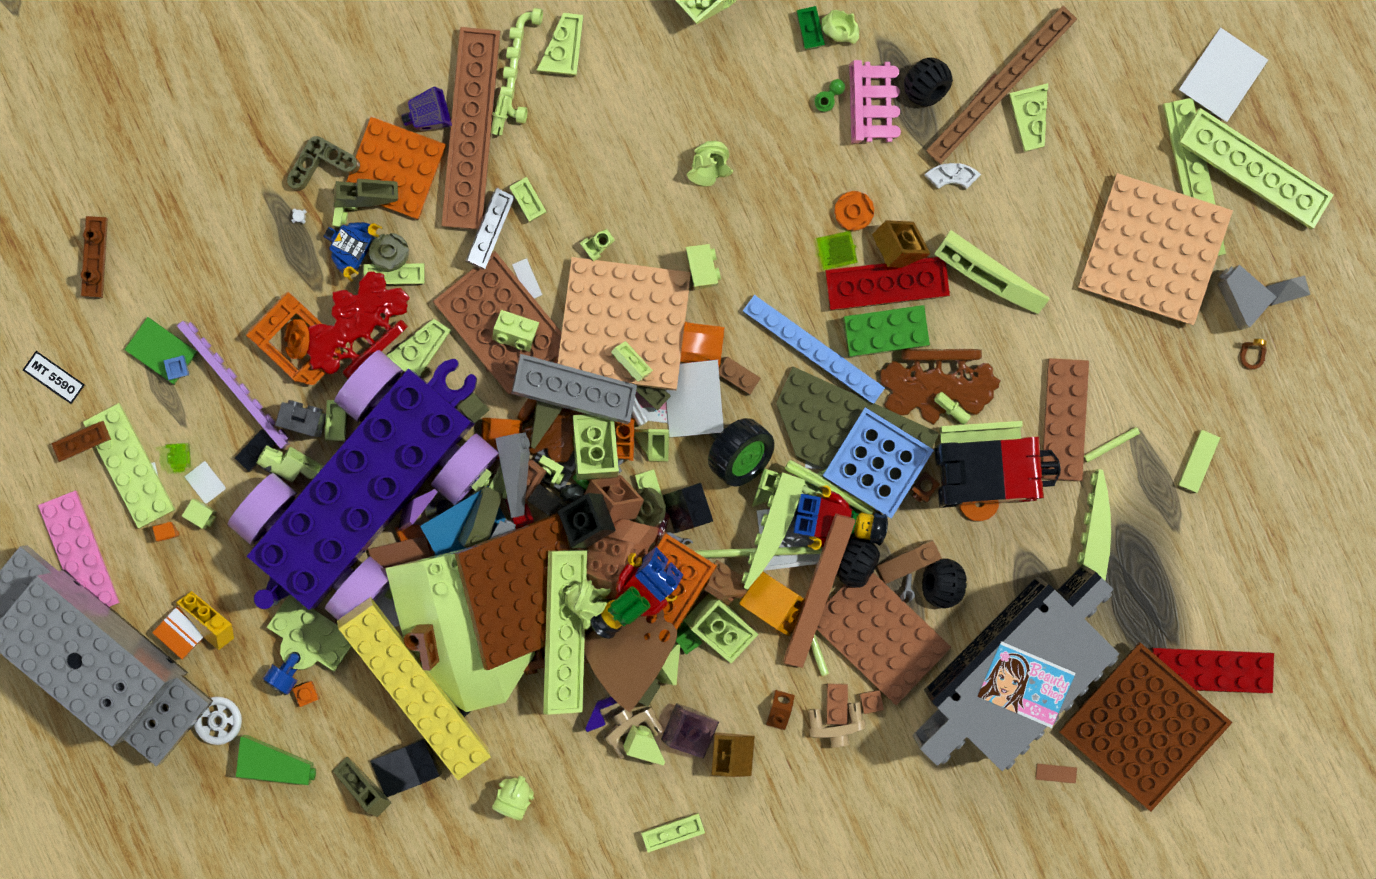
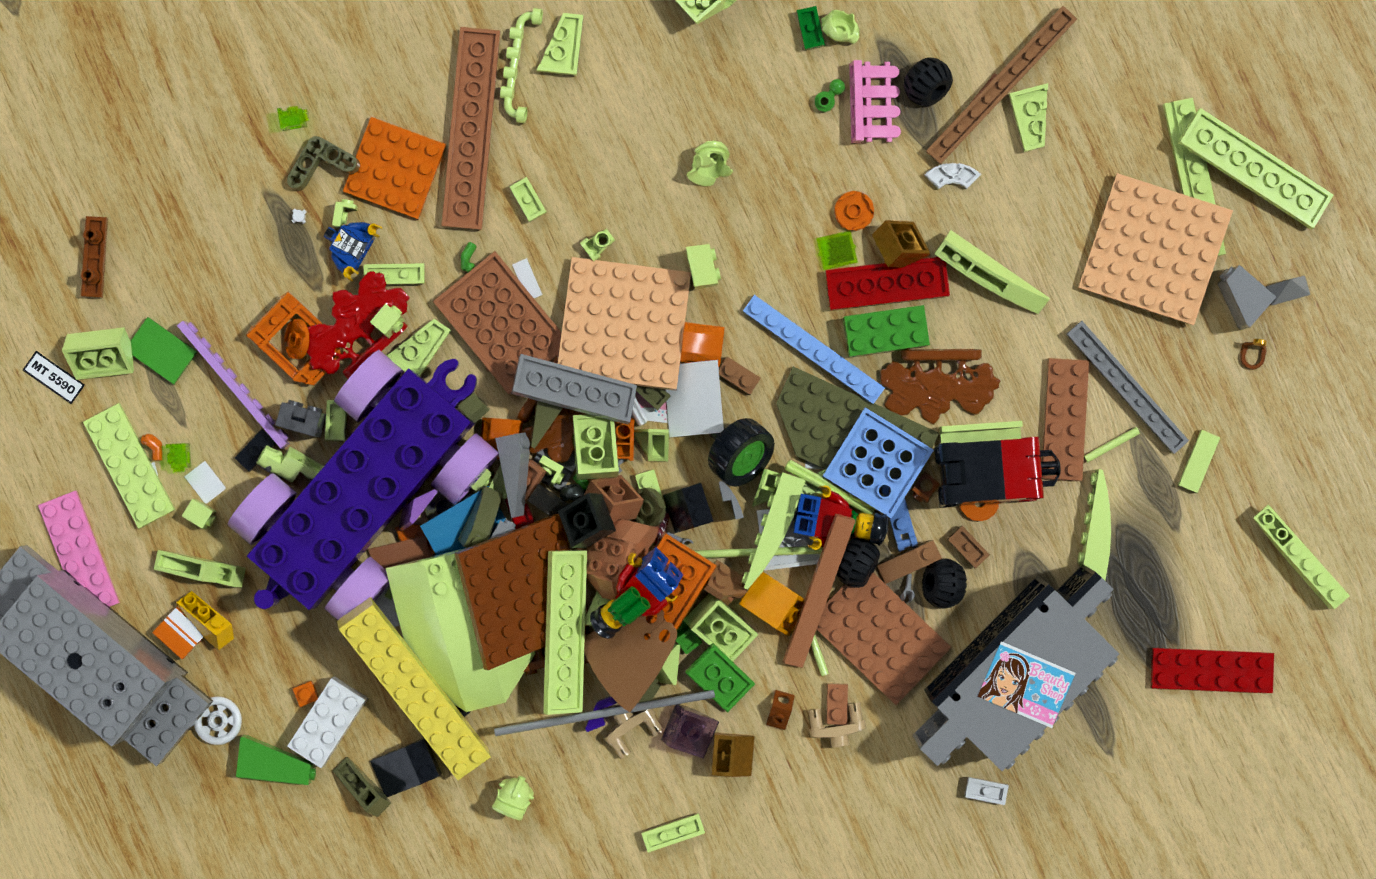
dark orange plate [51,421,111,462] -> none
orange slope [152,522,180,541] -> none
medium blue plate [163,356,189,380] -> none
yellowish green plate [263,595,352,695] -> none
olive slope [333,179,398,207] -> none
olive tile [369,233,409,271] -> none
dark purple torso [401,86,452,131] -> none
dark orange plate [404,624,440,671] -> none
plate [465,188,515,270] -> none
yellowish green axle [491,94,510,135] -> none
yellowish green bracket [492,310,539,352] -> none
yellowish green helmet [565,579,611,629] -> none
yellowish green plate [611,341,653,382] -> none
yellowish green slope [623,725,665,765] -> none
nougat plate [860,690,884,714] -> none
yellowish green axle [934,392,971,425] -> none
nougat sticker [1036,764,1077,784] -> none
dark orange plate [1059,642,1233,812] -> none
white sticker [1179,27,1268,122] -> none
none -> yellowish green slope [62,327,134,380]
none -> orange arm [141,434,163,460]
none -> yellowish green slope [154,550,246,588]
none -> clear neon green brick [277,106,309,131]
none -> white brick [287,676,368,768]
none -> yellowish green brick [370,304,405,338]
none -> bright green arm [461,242,477,273]
none -> light grey piece [494,690,715,736]
none -> bright green tile [685,643,755,713]
none -> light grey slope [718,481,744,519]
none -> medium blue plate [881,477,918,552]
none -> medium nougat plate [947,526,990,569]
none -> white plate [964,777,1009,805]
none -> light grey plate [1066,321,1189,454]
none -> yellowish green slope [1253,505,1350,609]

